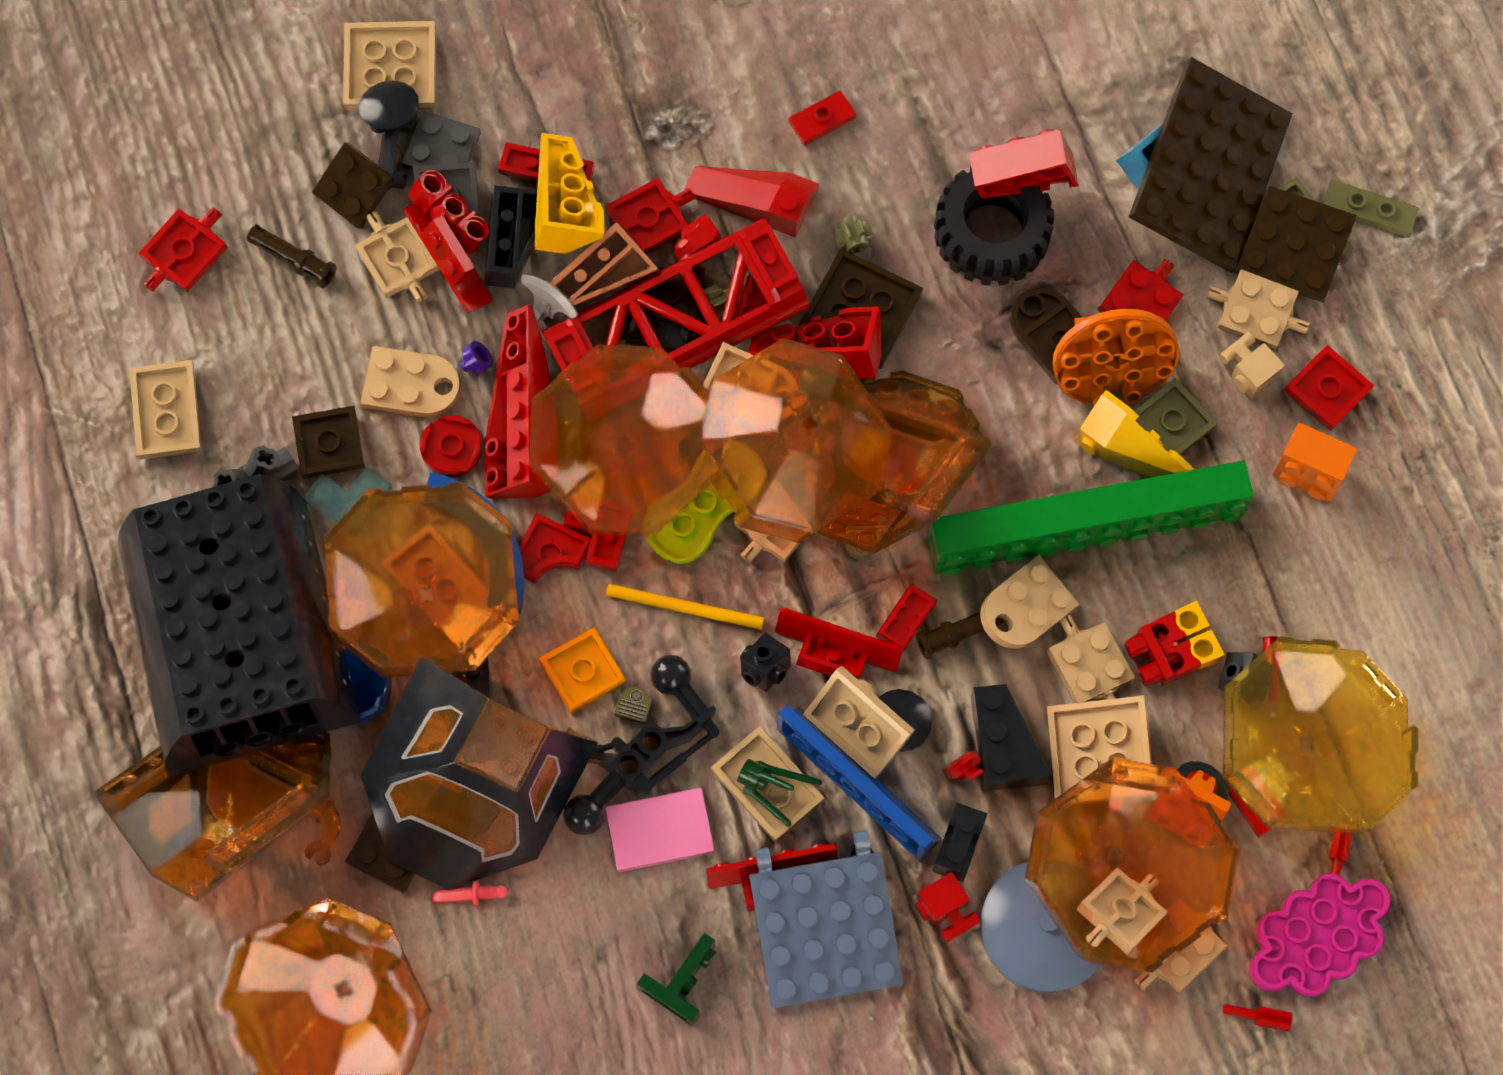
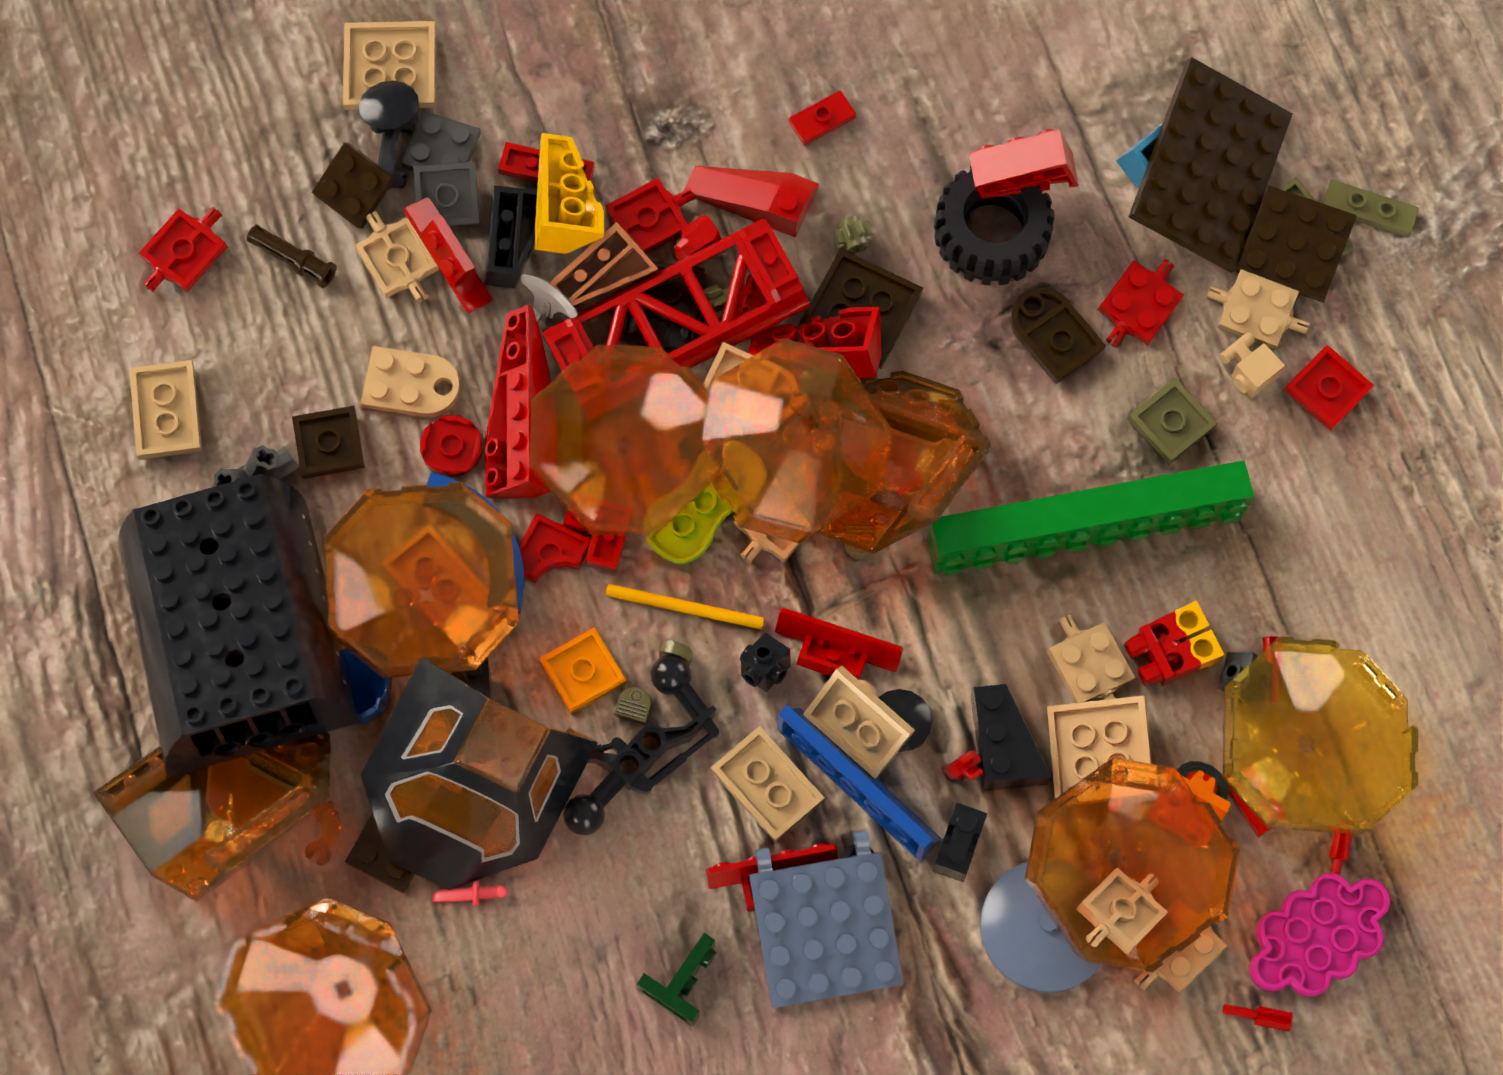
clear light blue plate [303,467,393,537] -> none
red piece [409,170,490,254] -> none
dark purple tile [460,341,493,374] -> none
bright pink tile [605,788,715,872] -> none
dark green plant [737,759,822,826] -> none
red plate [876,583,938,654] -> none
red brick [915,872,981,943] -> none
dark brown pin [916,611,1006,660] -> none
tan plate [980,555,1079,649] -> none
orange bracket [1052,309,1179,406] -> none
yellow wedge [1078,390,1194,477] -> none
orange brick [1272,422,1358,501] -> none
none -> olive tile [659,640,693,667]

